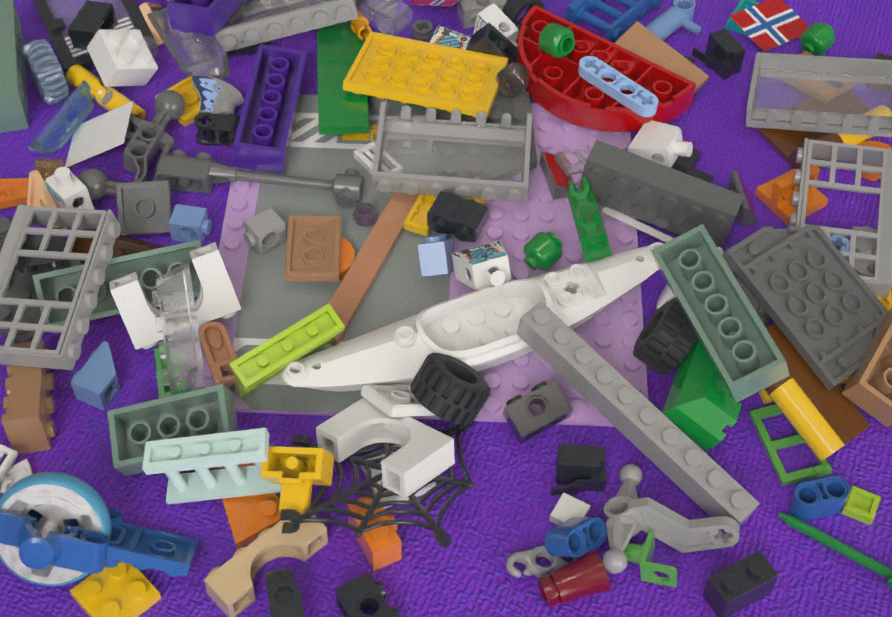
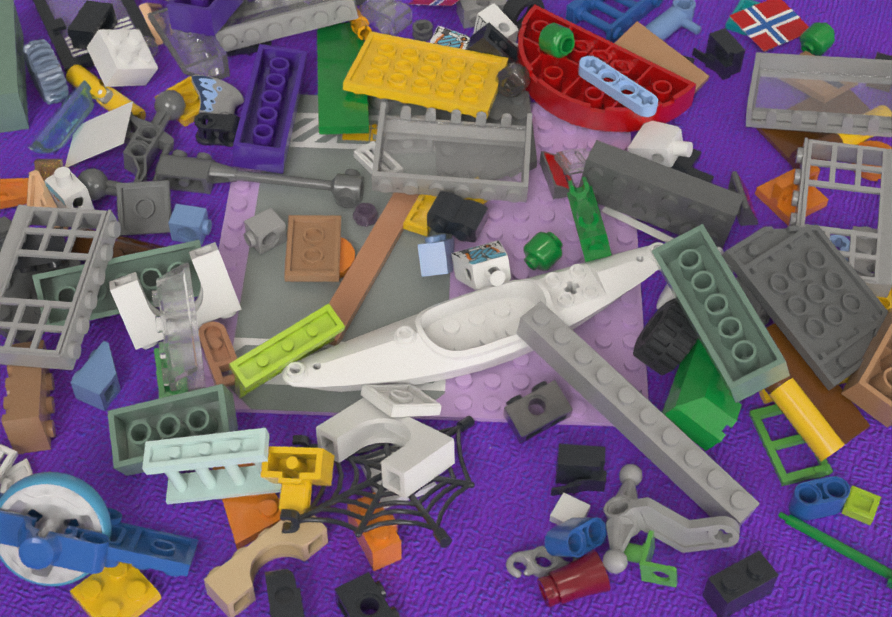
black tyre [410,353,491,425] -> none

